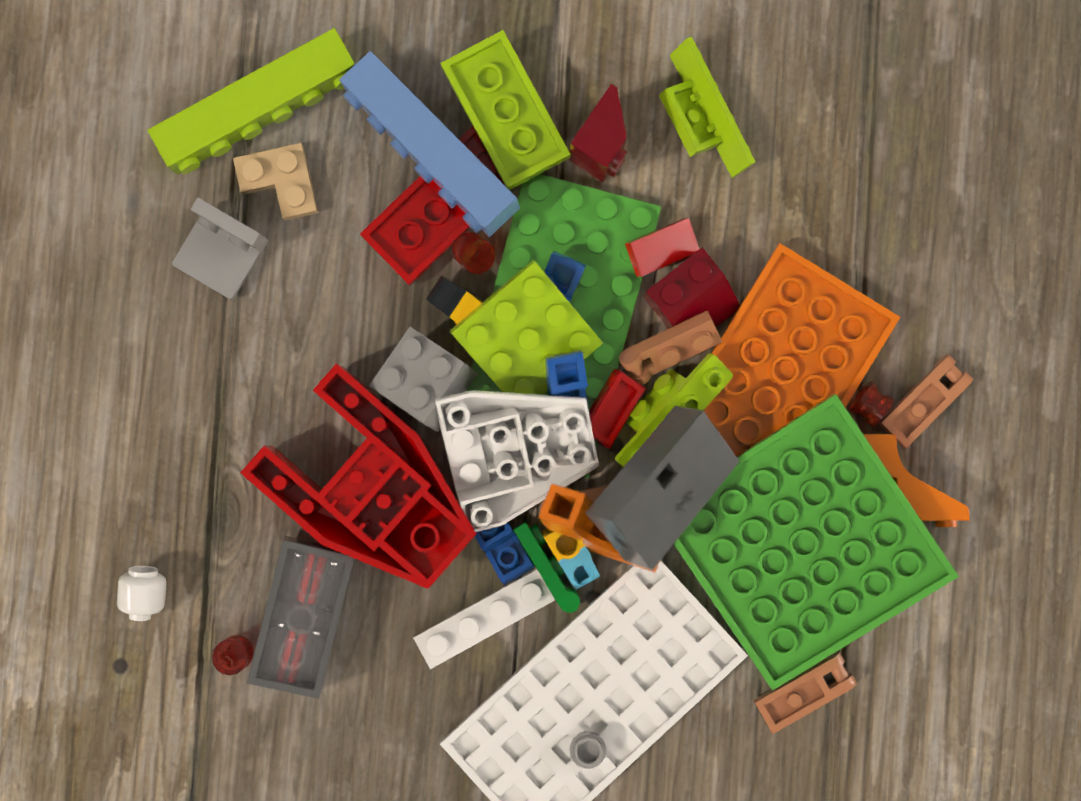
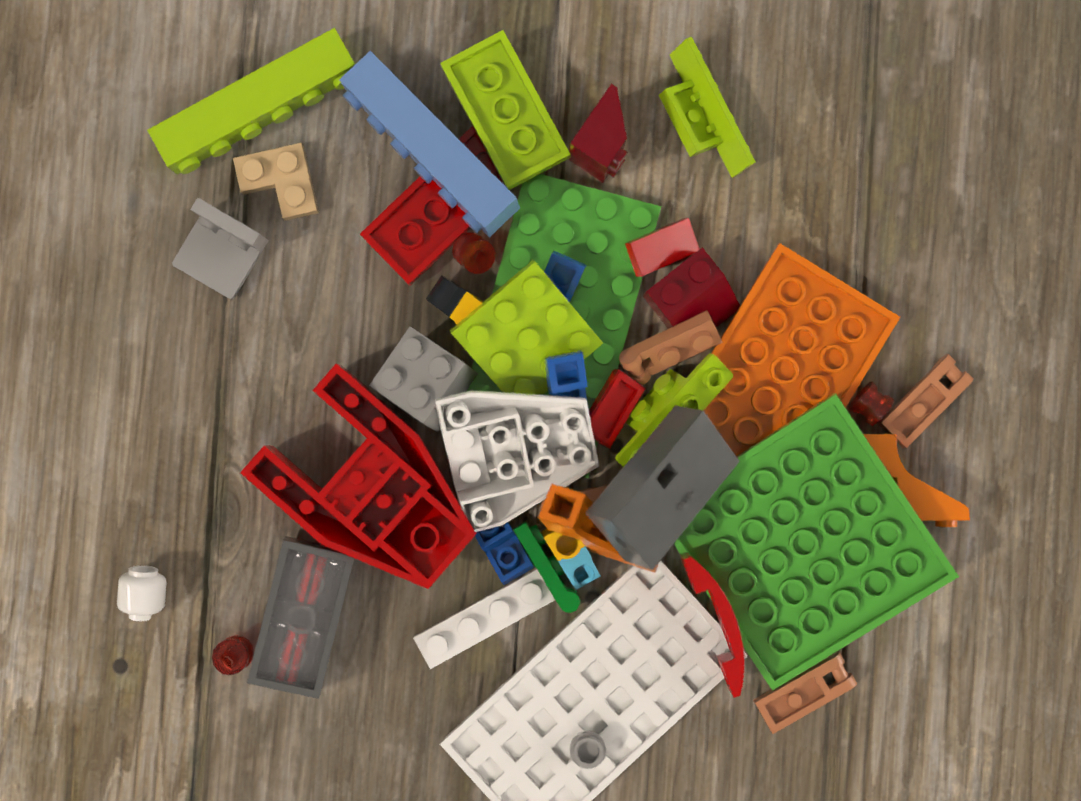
none -> red slope [680,552,745,698]

